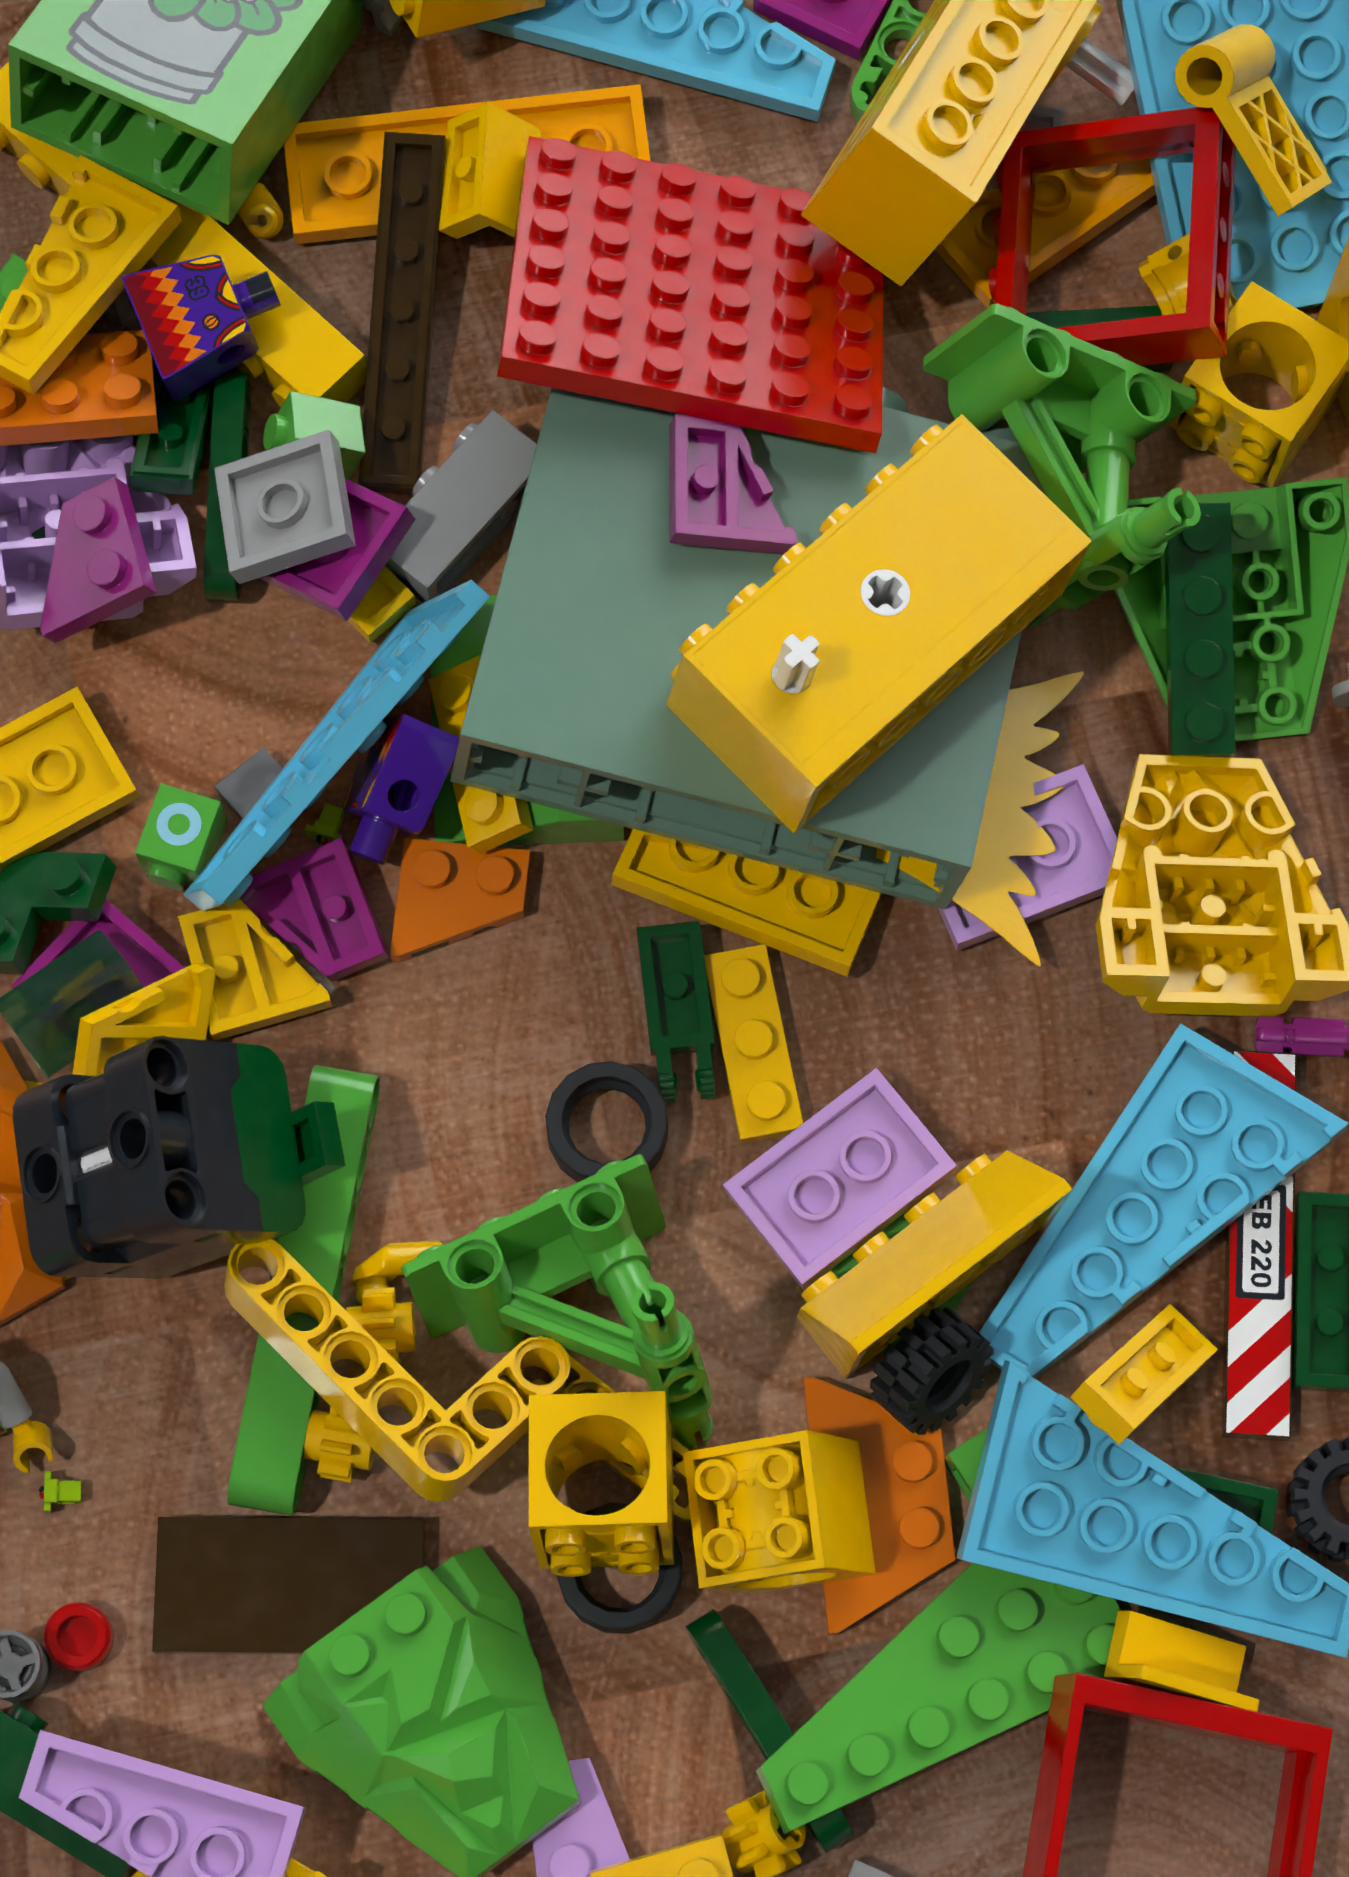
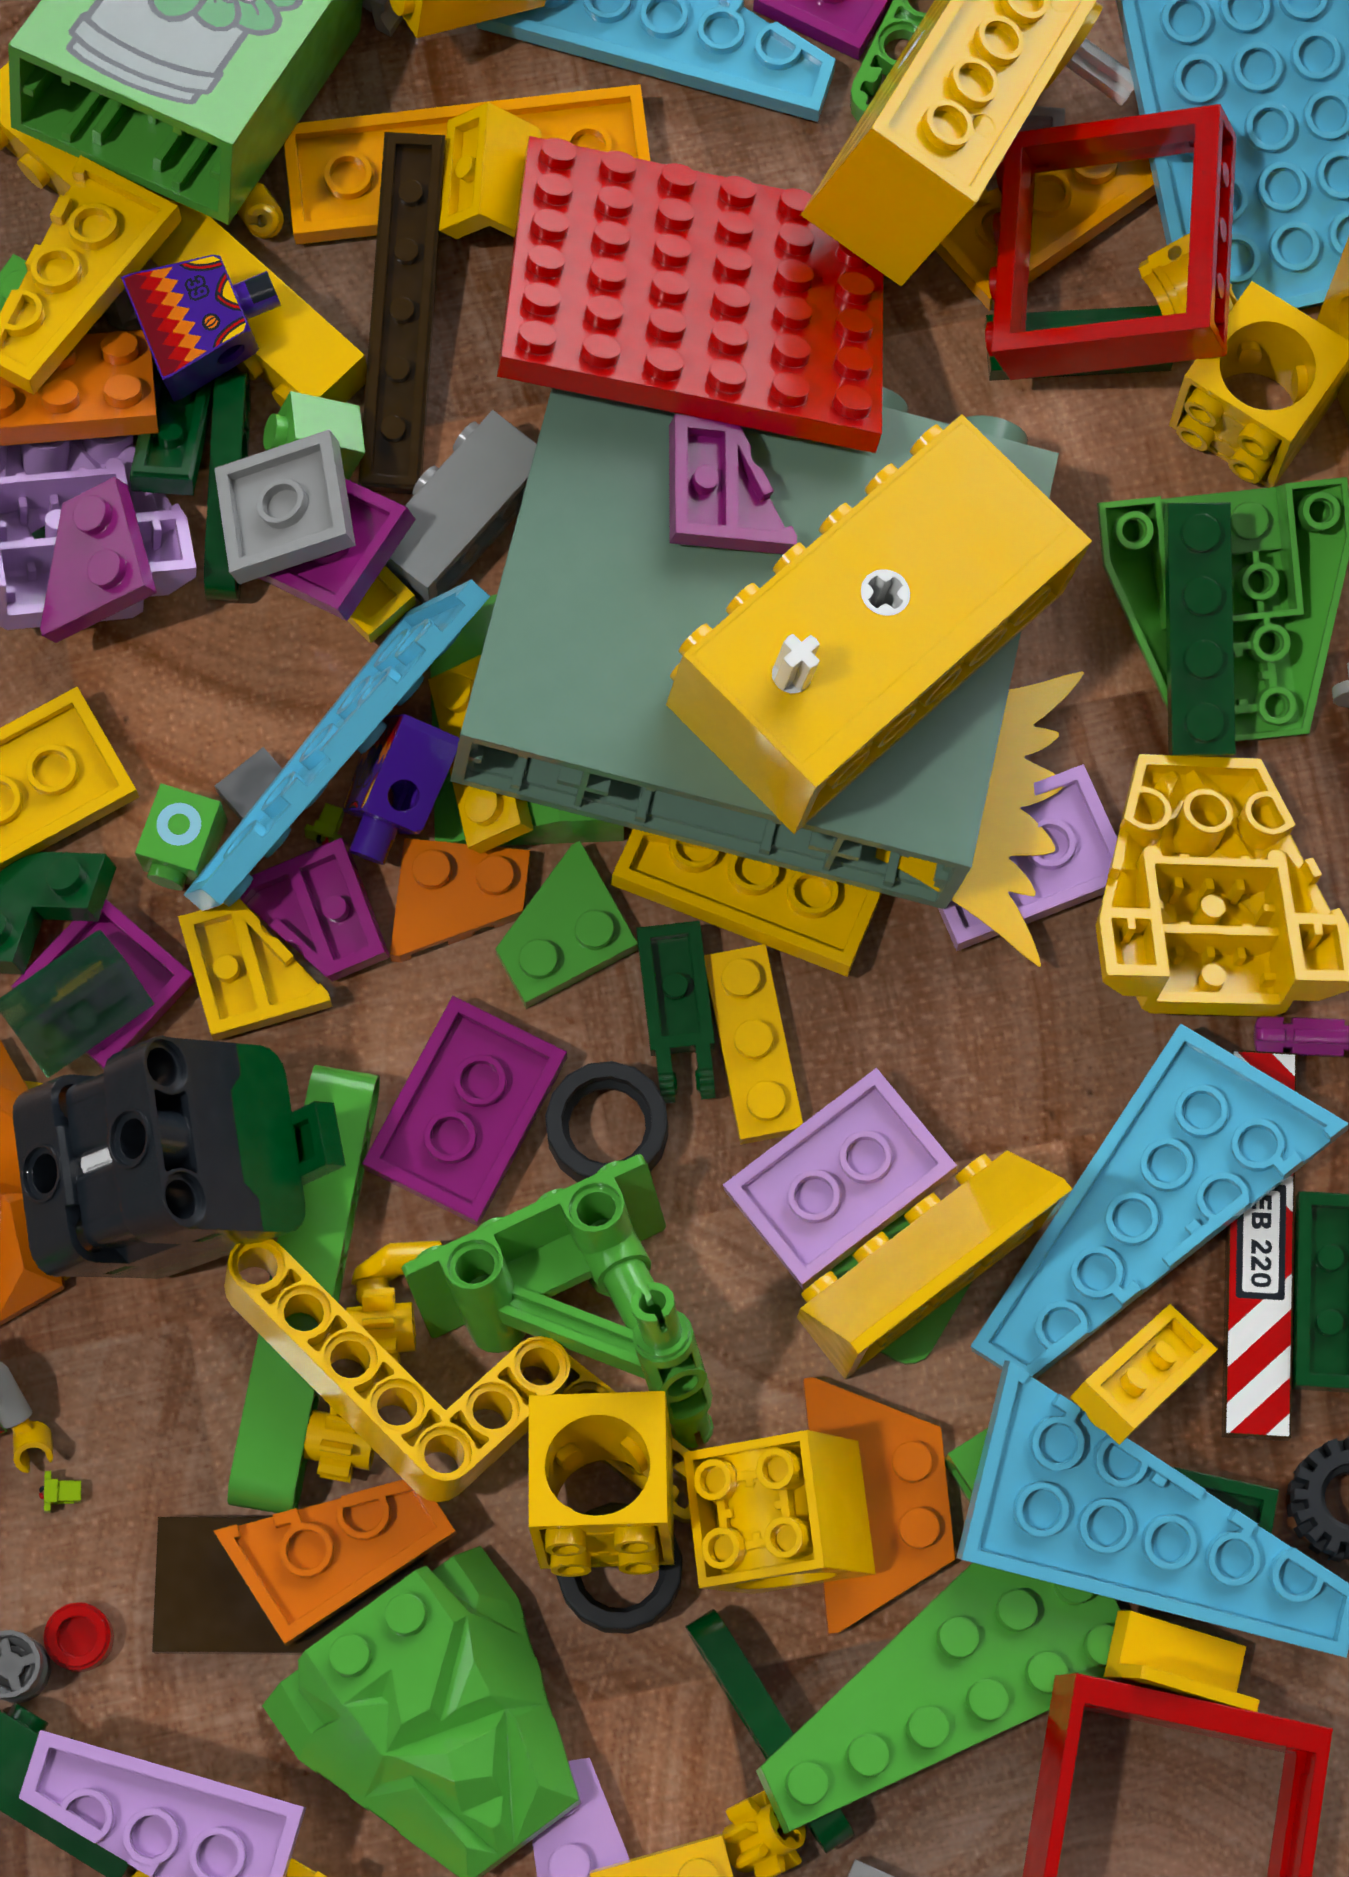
yellow wing [72,963,216,1076] -> none
black tyre [870,1307,994,1435] -> none
bright green plate [923,304,1201,626] -> none
yellow piece [1175,24,1332,216] -> none
none -> orange wing [214,1479,457,1646]
none -> magenta plate [362,996,568,1227]
none -> bright green wing [495,841,638,1009]

